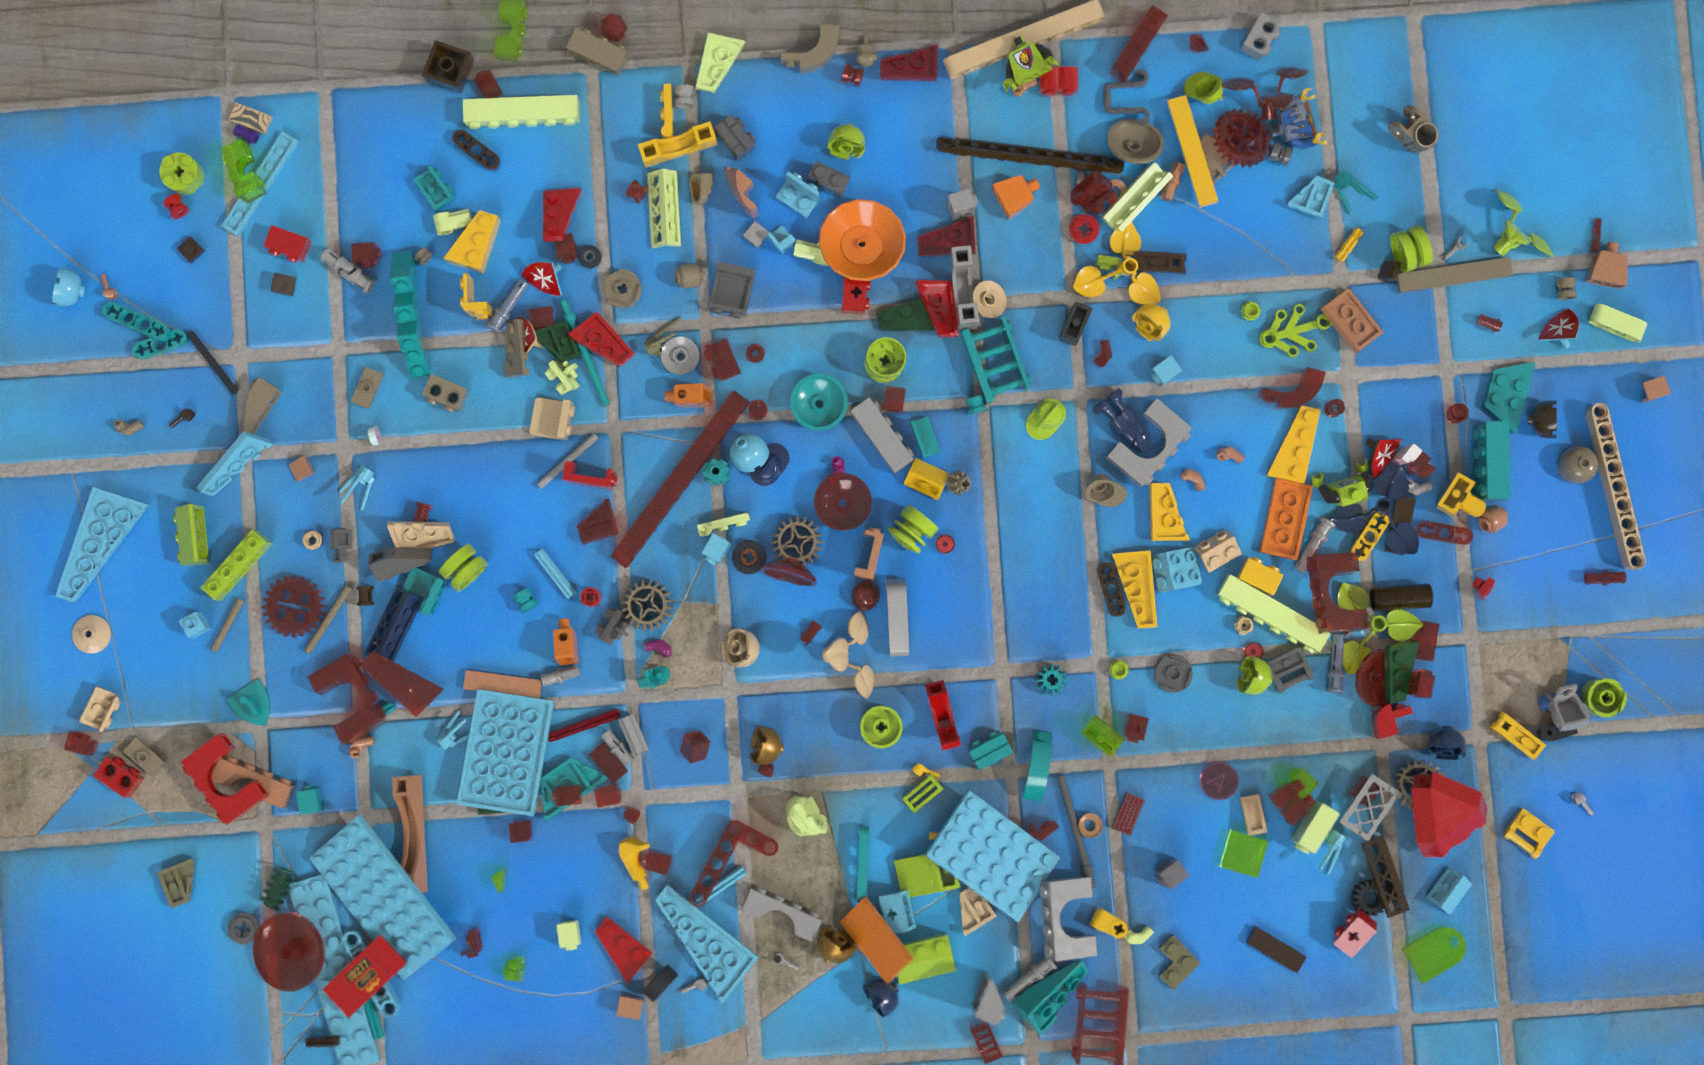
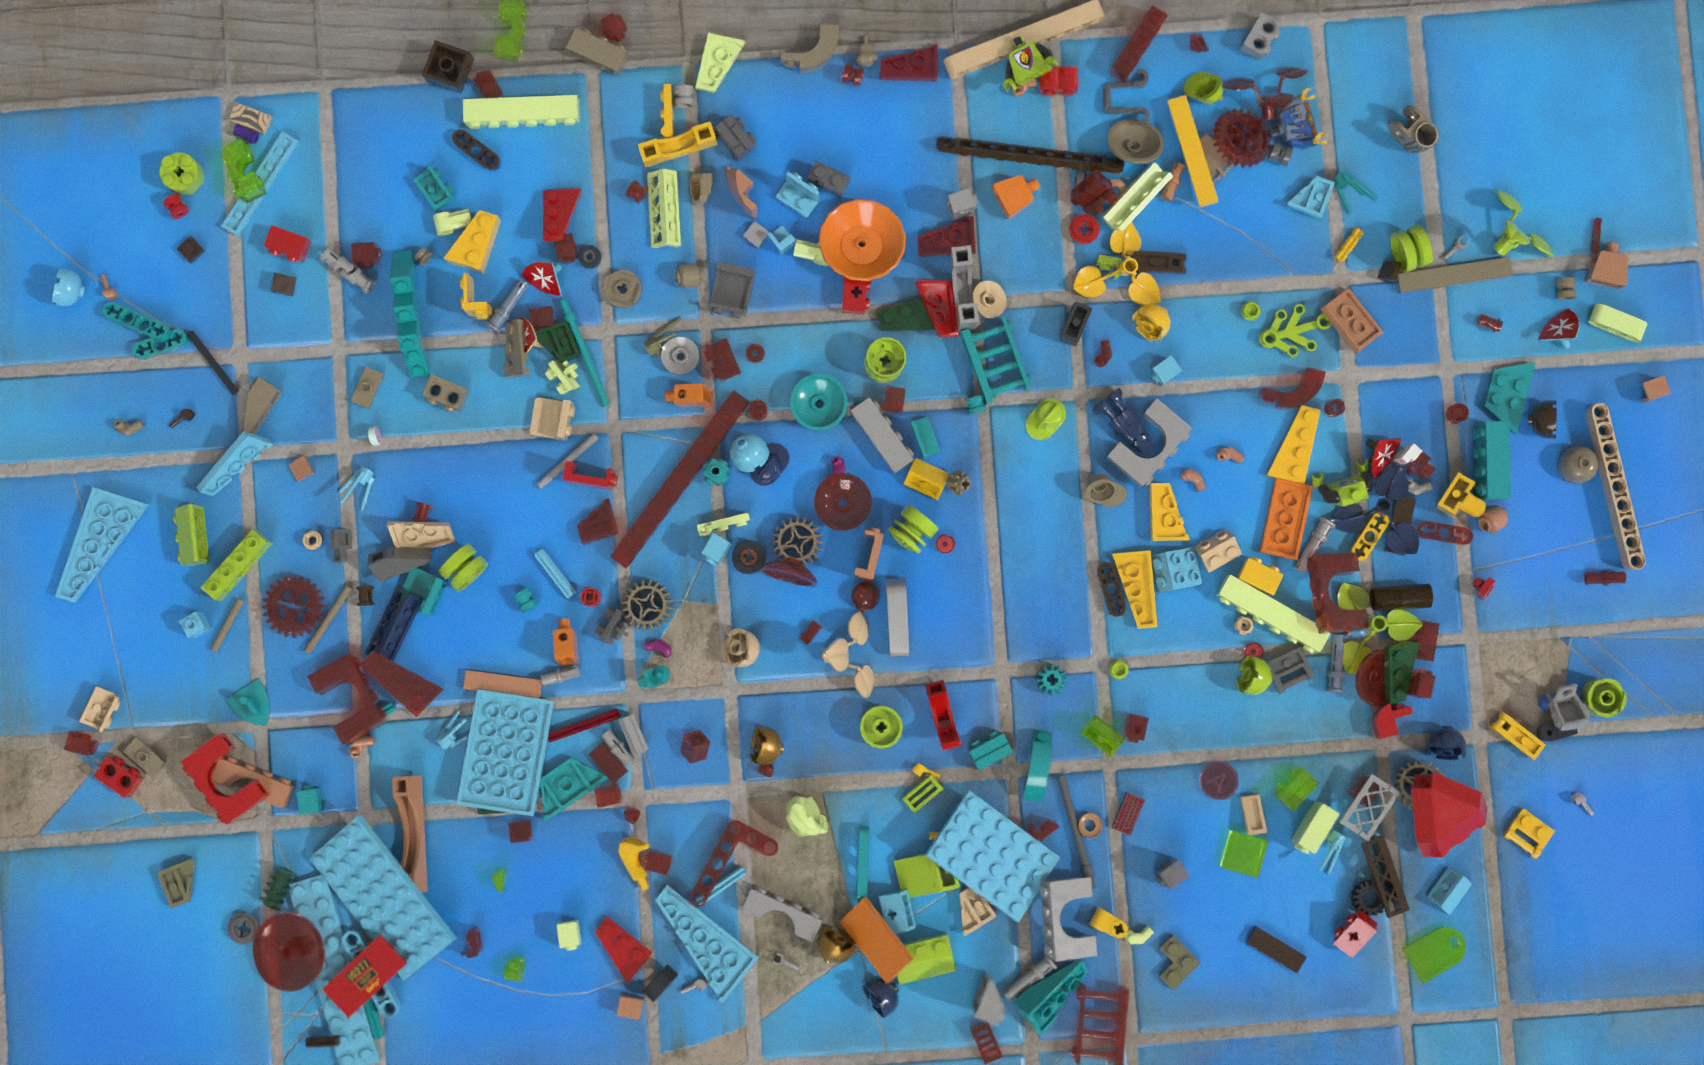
tan dish [72,615,111,653] -> none
clear red bracket [552,784,582,807] -> none
red wing [568,312,635,367] -> none
lime cylinder [827,124,865,160] -> none
dark grey tile [1154,654,1193,693] -> none
clear red hips [1267,779,1316,826] -> none

